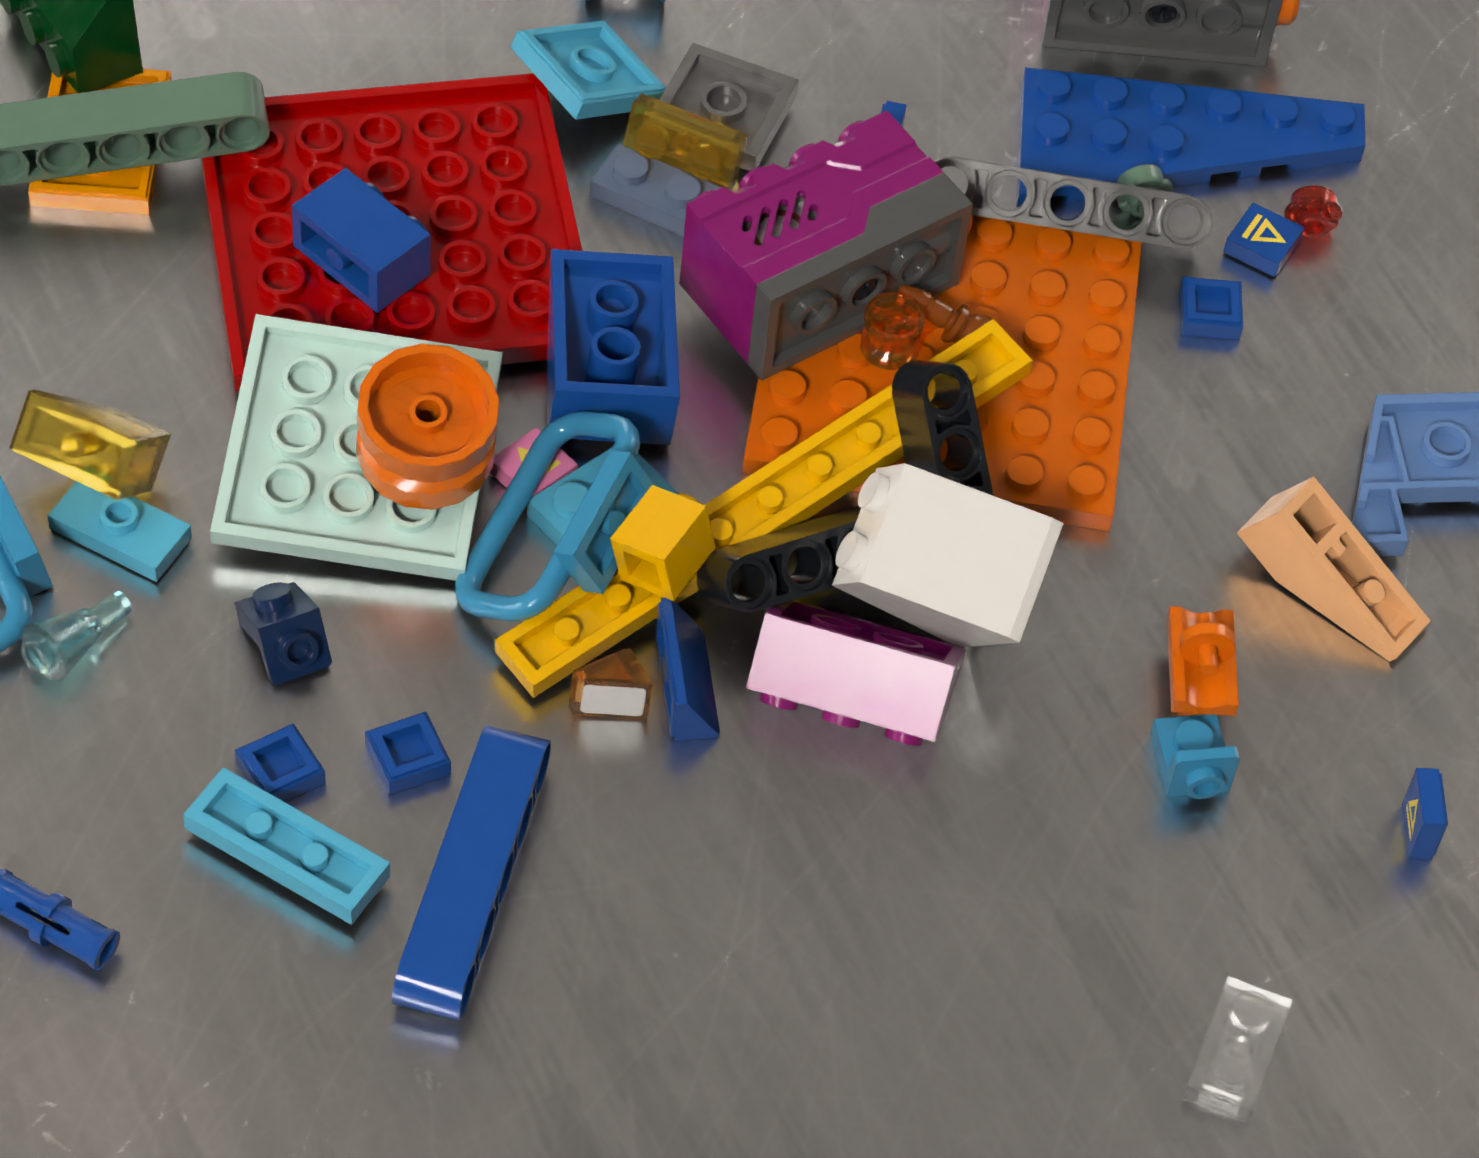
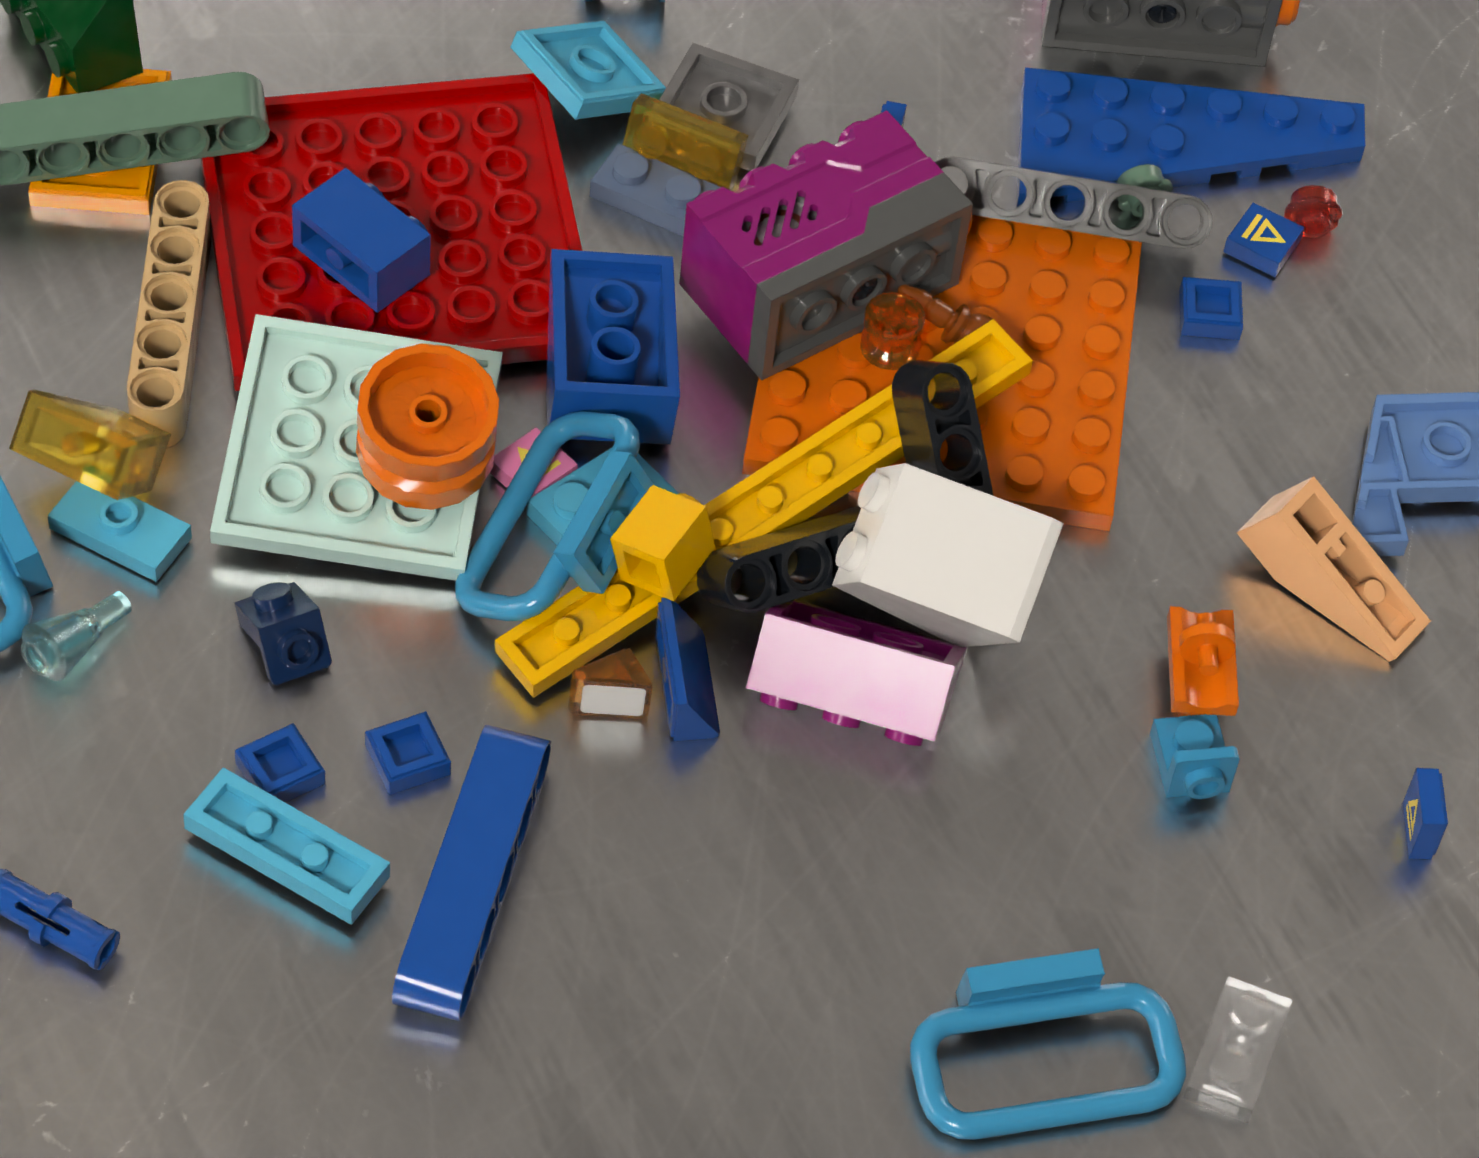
none -> tan beam [127,180,211,450]
none -> dark azure bar [910,948,1186,1140]

